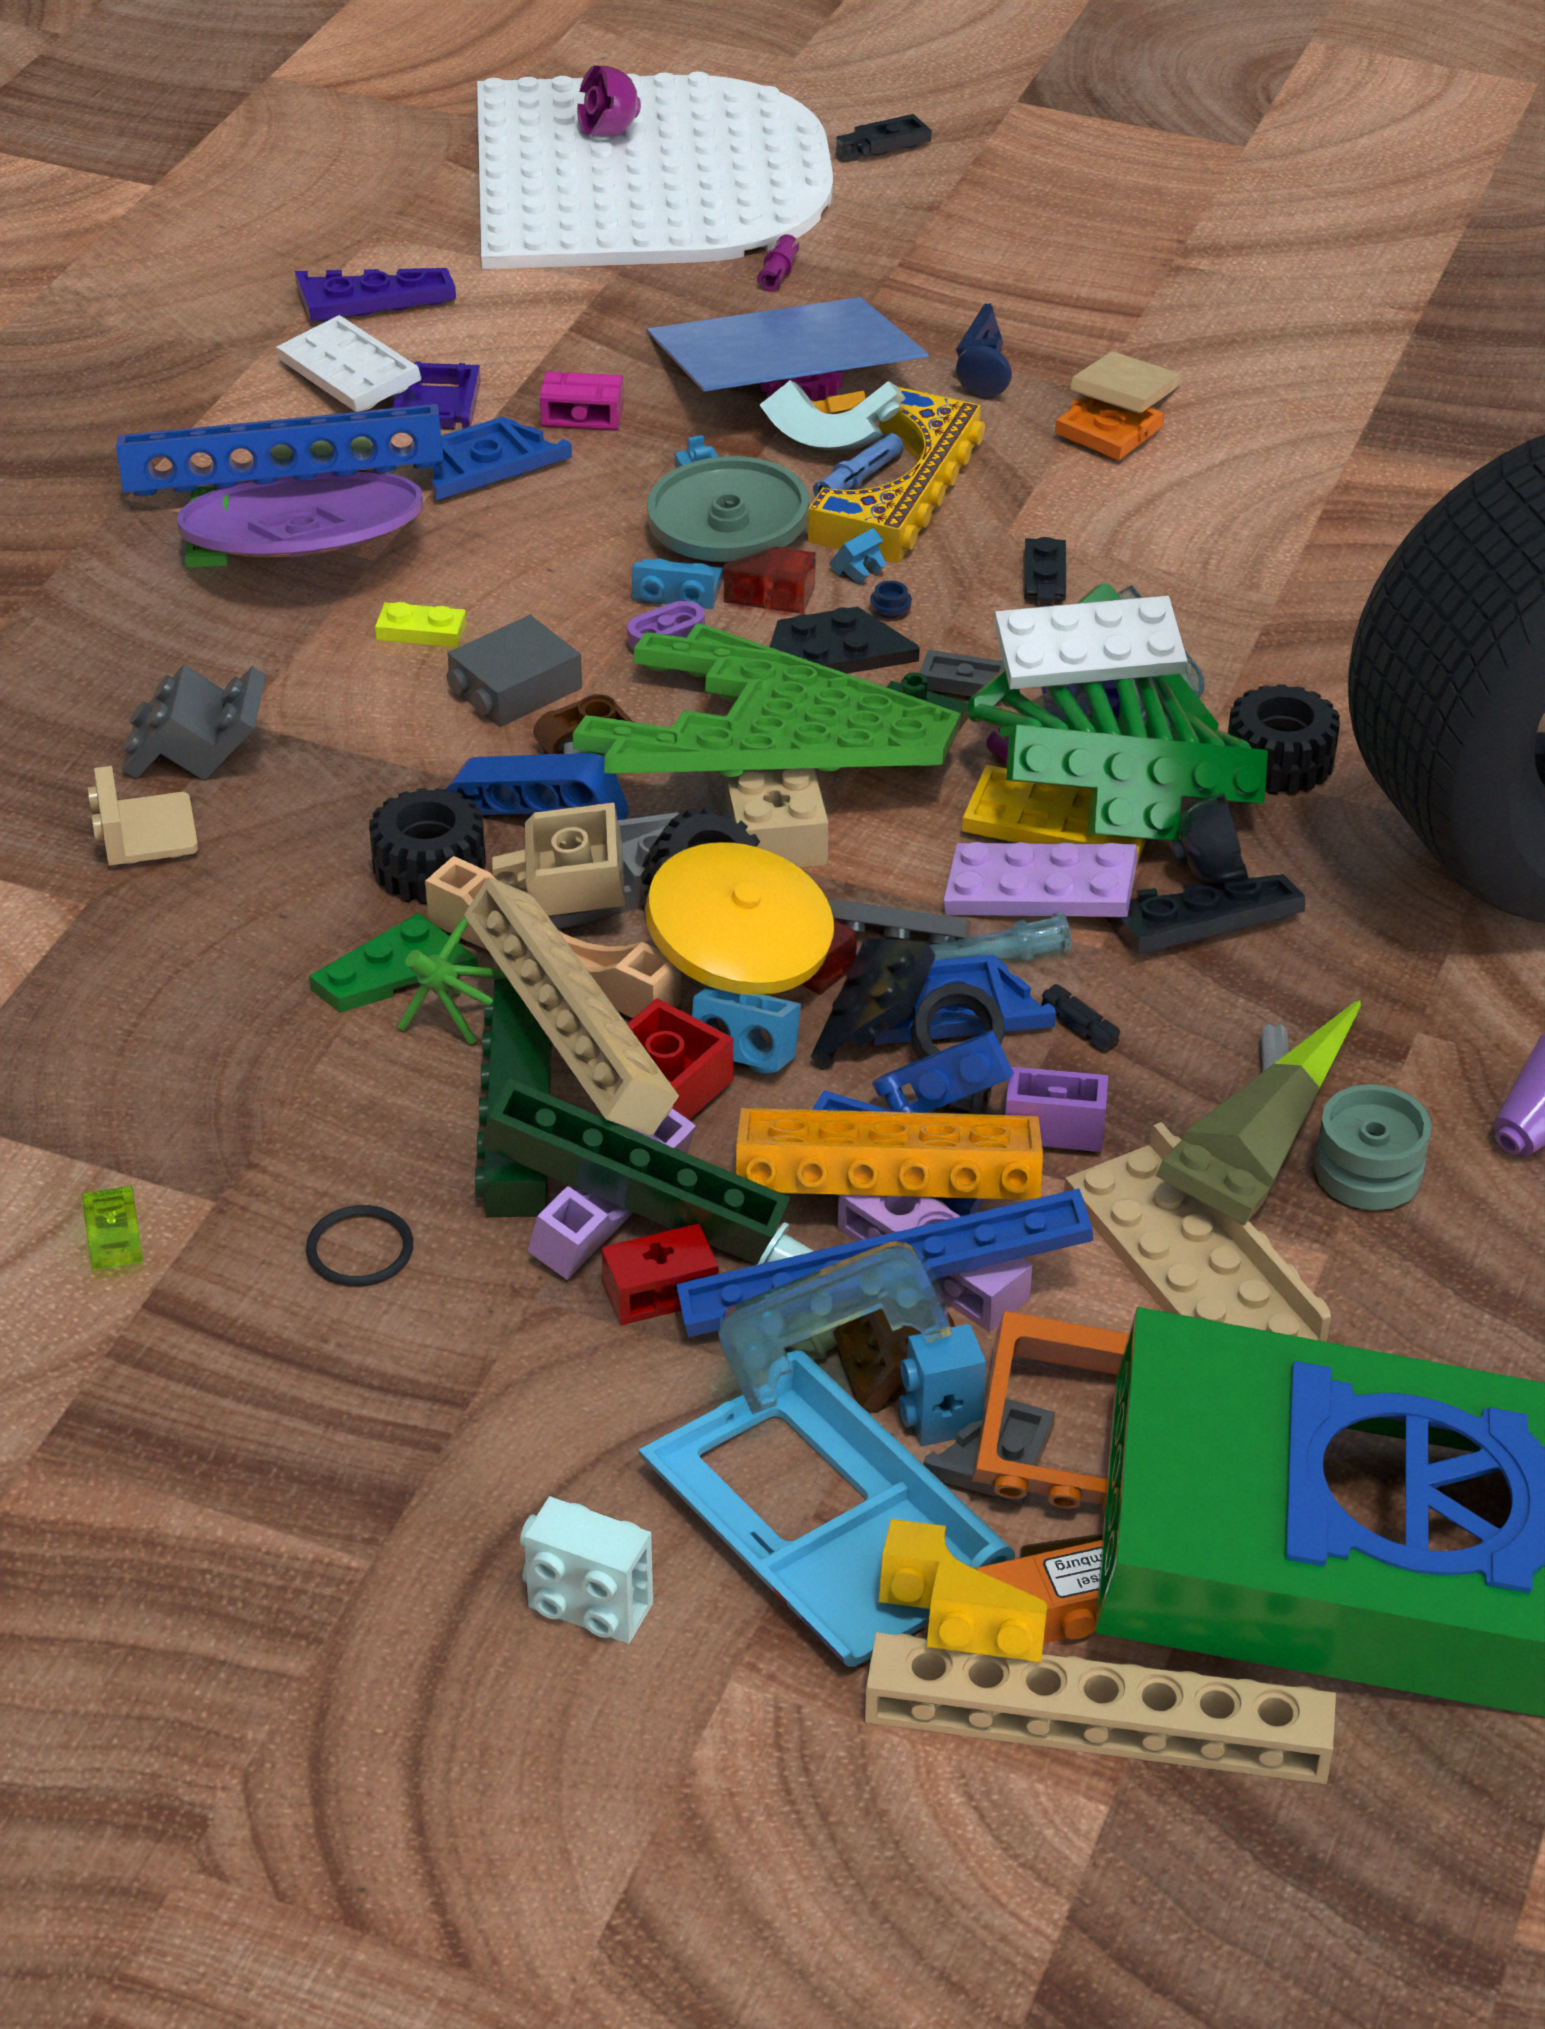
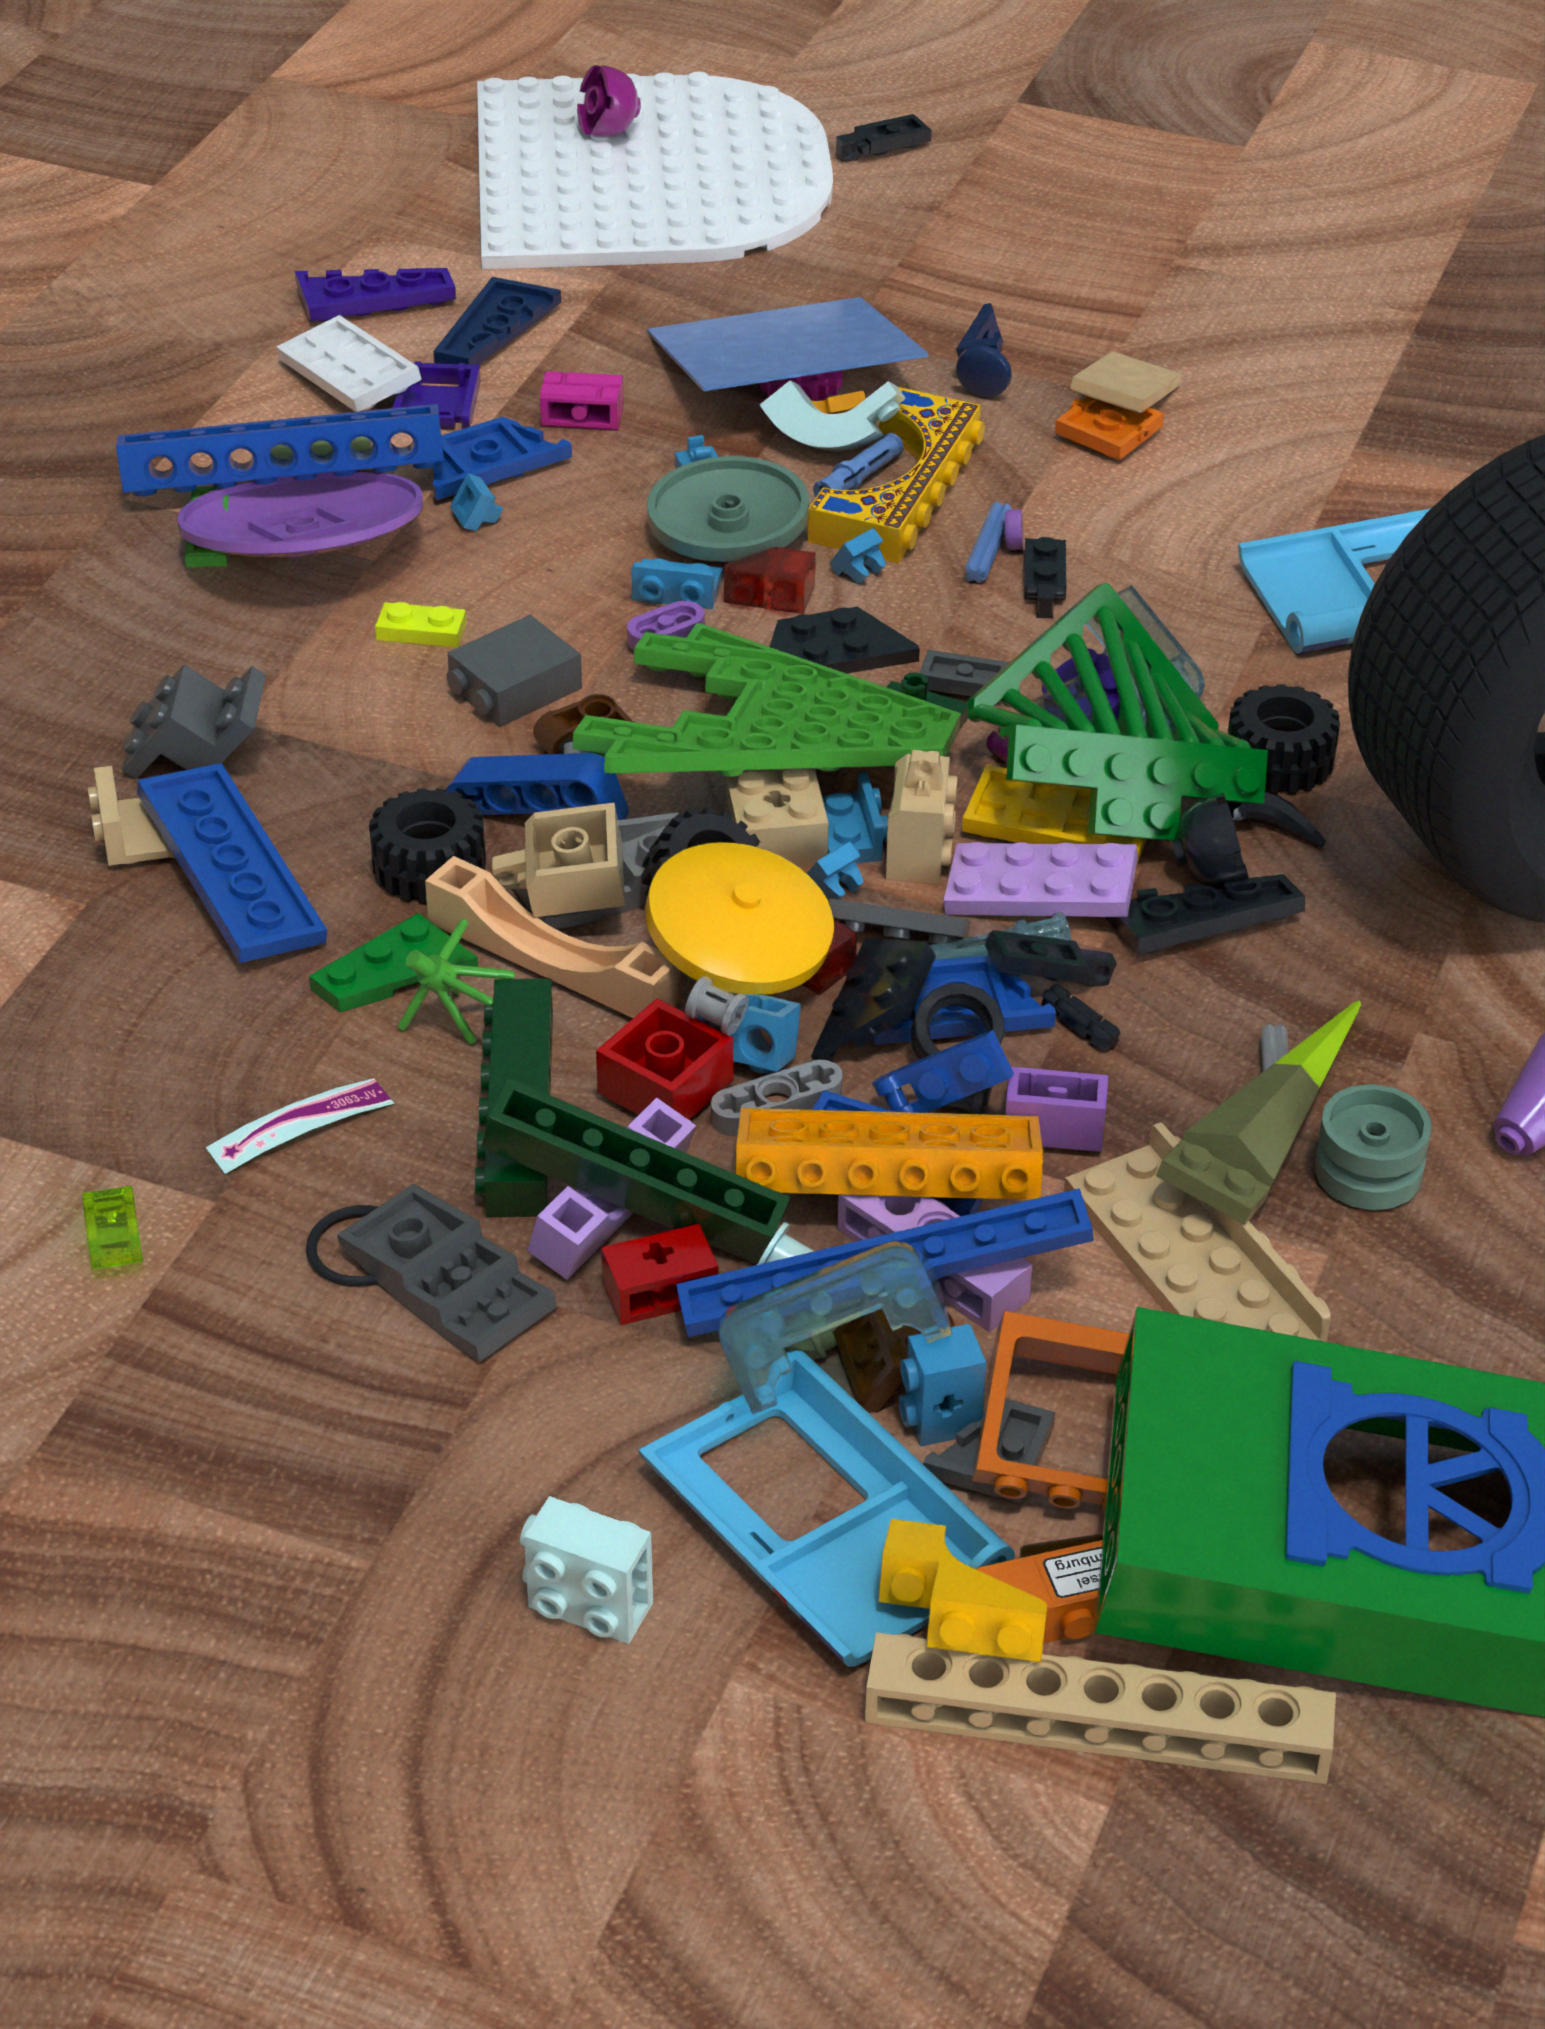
tan brick [464,877,679,1136] -> none
magenta pin [757,234,799,292] -> none
dark blue plate [870,580,912,618] -> none
white plate [994,596,1188,689] -> none
none -> blue plate [137,763,327,963]
none -> sticker [206,1078,395,1174]
none -> dark grey slope [337,1184,557,1362]
none -> dark blue wing [433,277,561,365]
none -> dark azure tile [450,473,503,531]
none -> light grey bush [685,976,749,1035]
none -> light grey beam [711,1060,843,1136]
none -> dark azure tile [806,842,863,900]
none -> dark azure bracket [822,772,888,864]
none -> tan hinge [886,750,958,884]
none -> medium blue axle [964,502,1012,583]
none -> black hinge [985,930,1117,986]
none -> medium lavender tile [1005,509,1024,551]
none -> black piece [1227,791,1326,848]
none -> medium azure piece [1238,509,1430,654]

